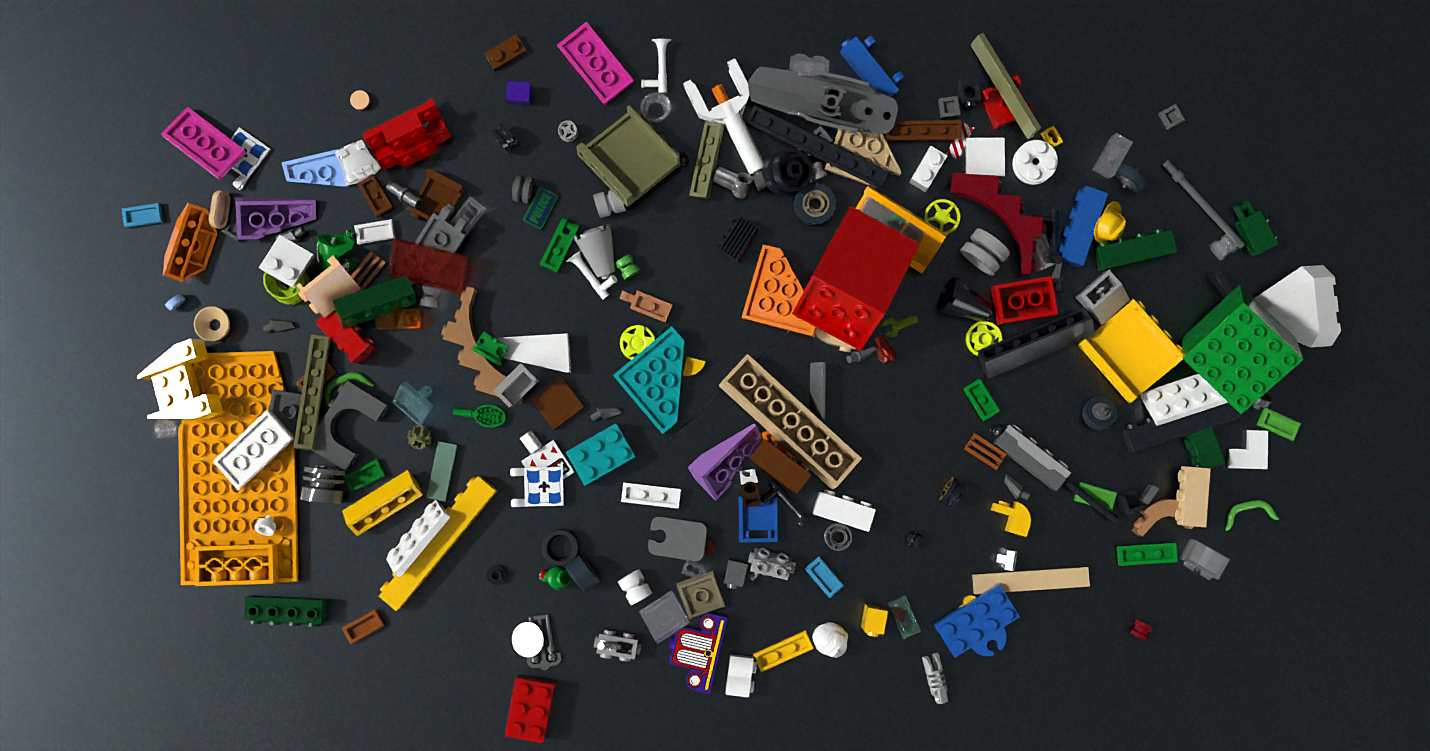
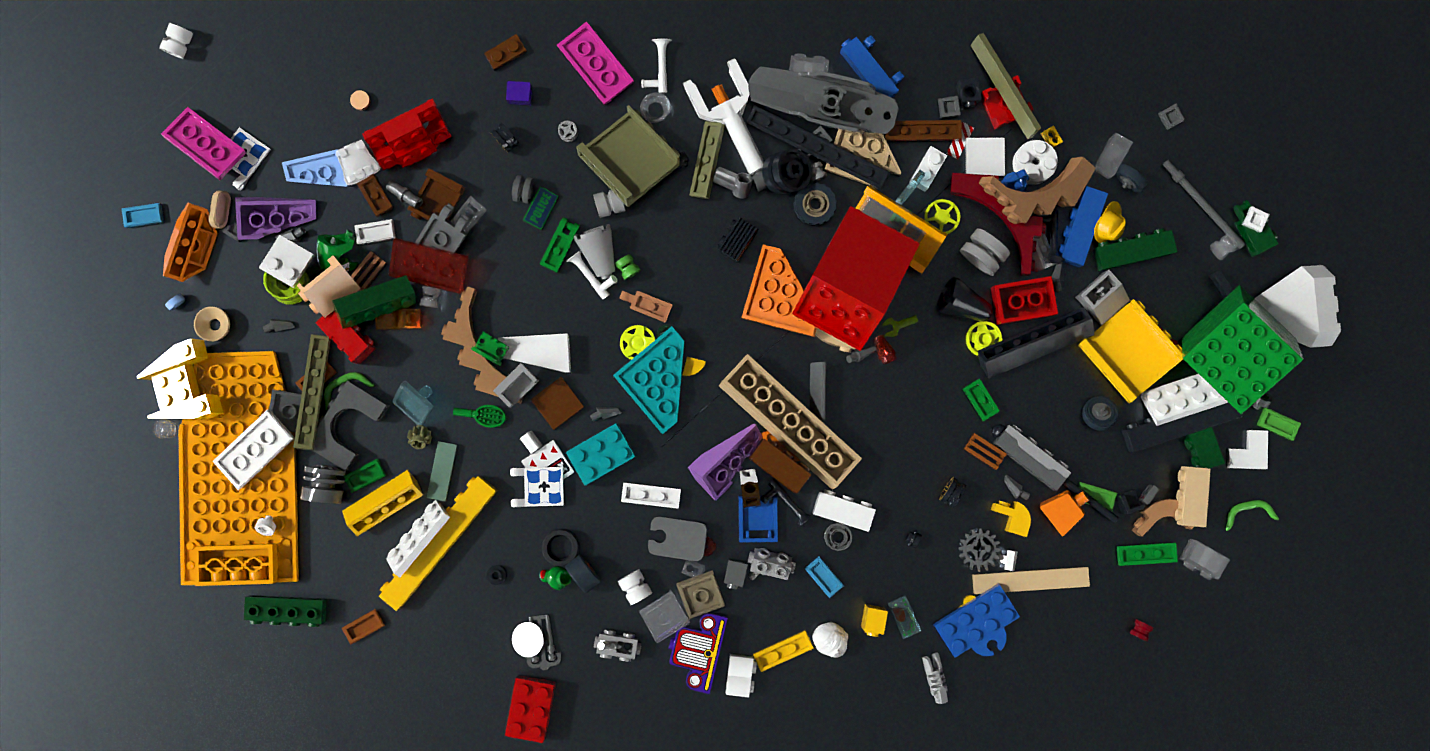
none -> white wheel [159,23,193,59]
none -> clear light blue tile [895,169,925,206]
none -> dark grey gear [959,529,1002,572]
none -> medium nougat arch [979,157,1096,224]
none -> blue piece [1001,169,1030,192]
none -> orange torso [1040,490,1089,537]
none -> white tile [1242,207,1270,233]

